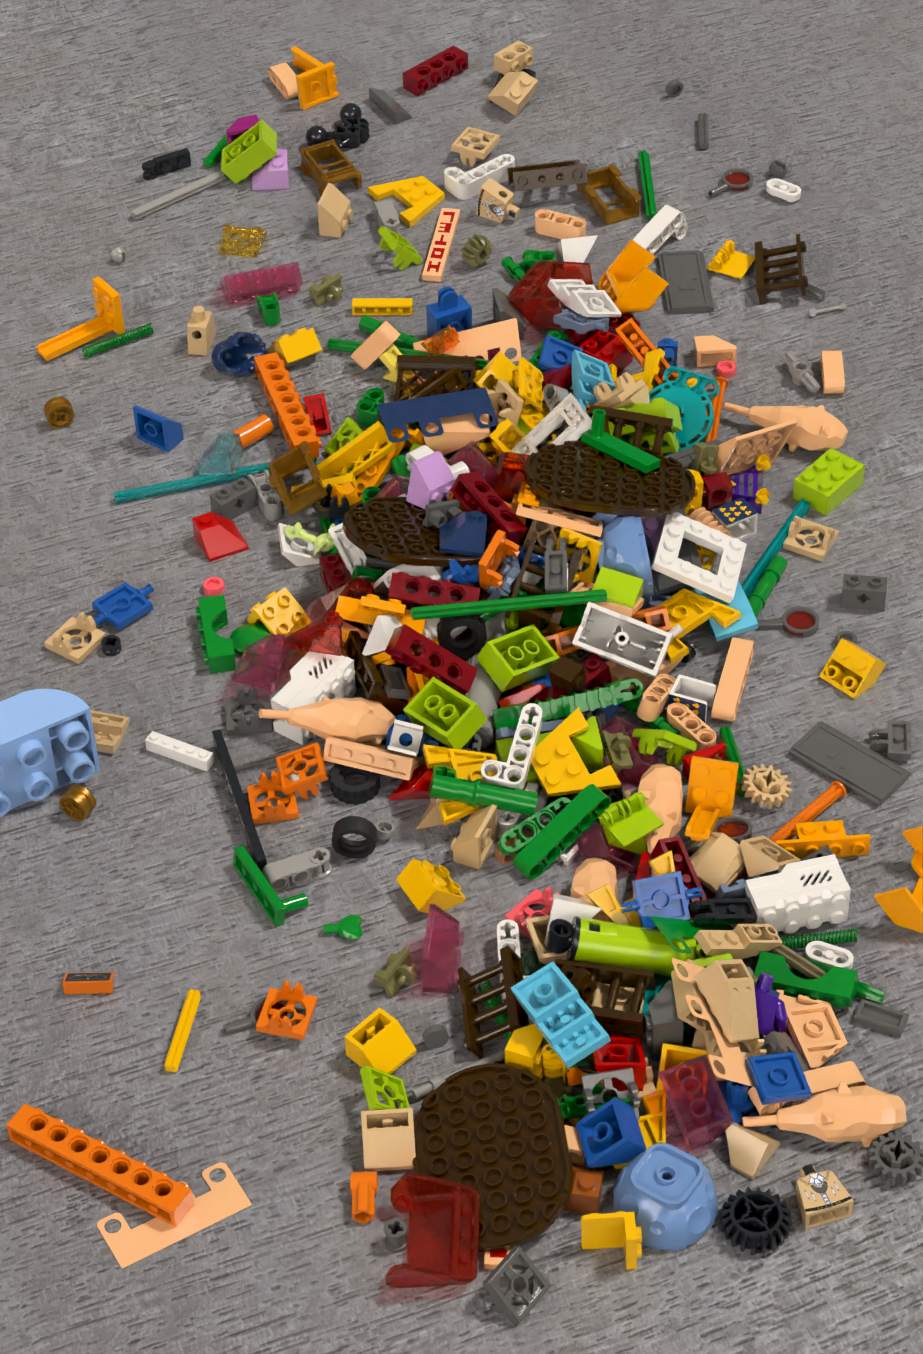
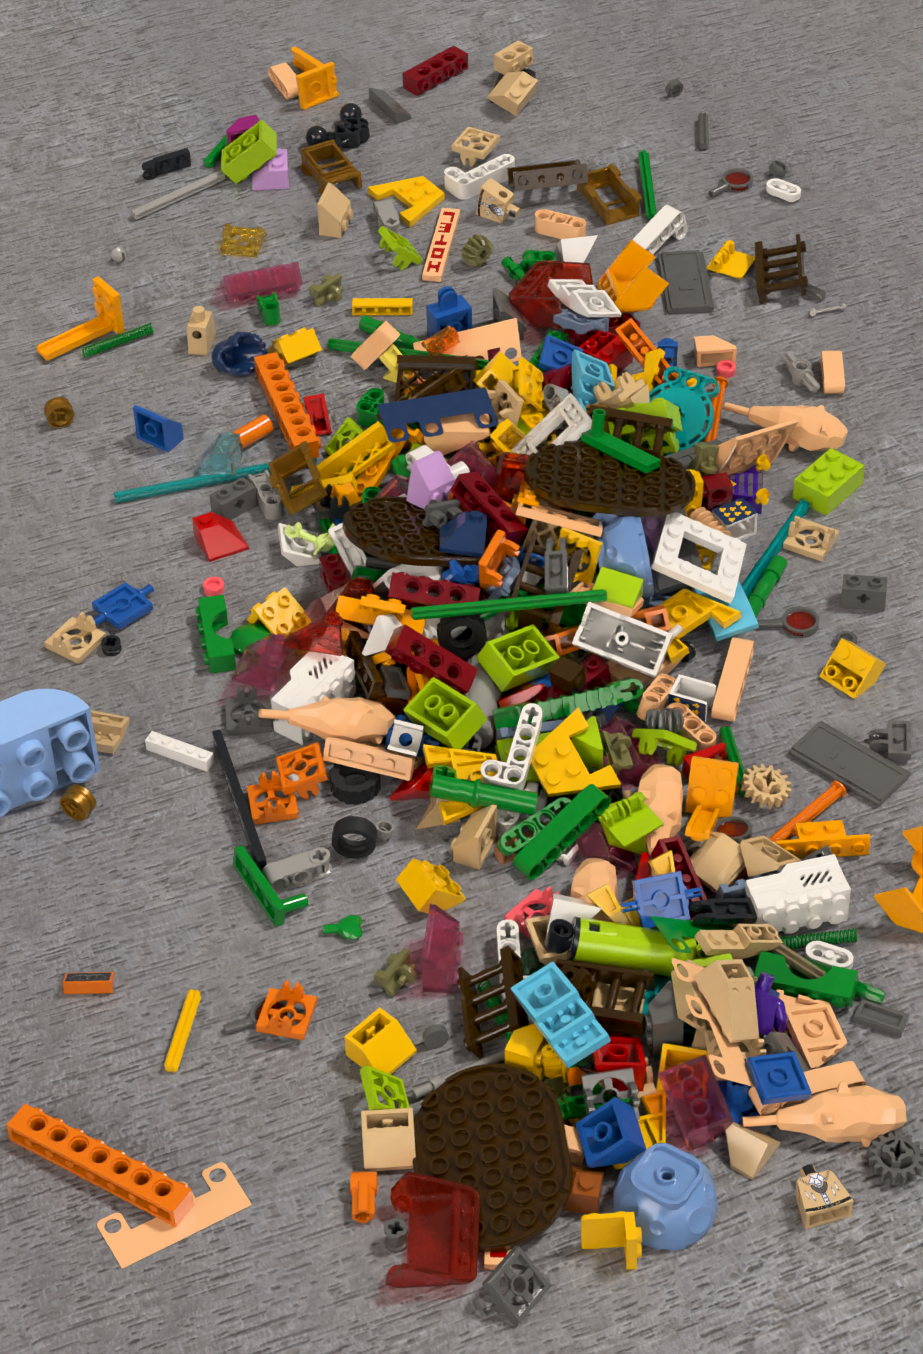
black gear [720,1186,792,1255] -> none
none -> dark grey gear [645,708,684,733]

